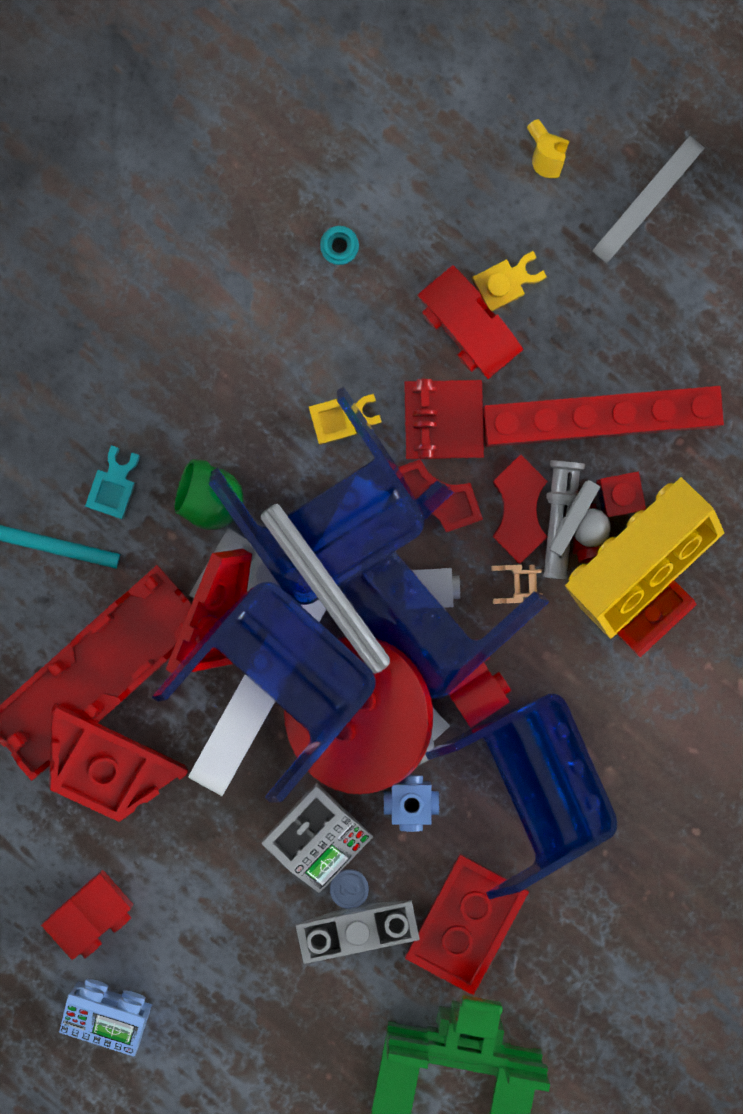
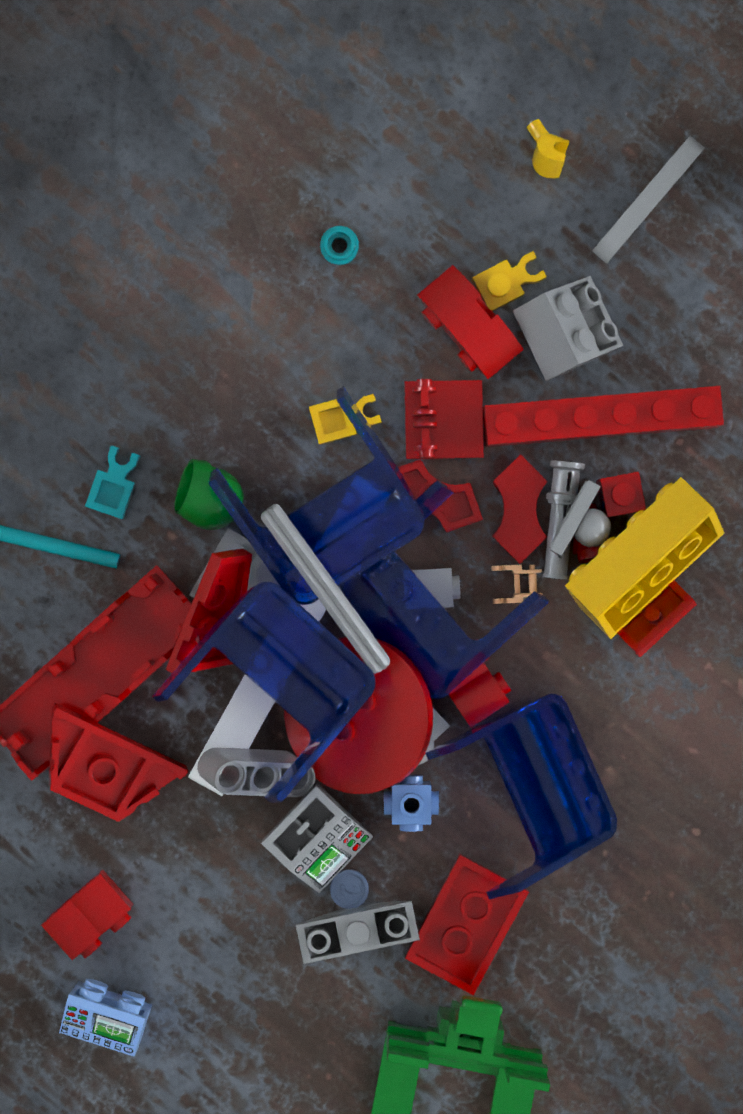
none -> light grey beam [197,747,315,797]
none -> light grey slope [513,276,623,381]

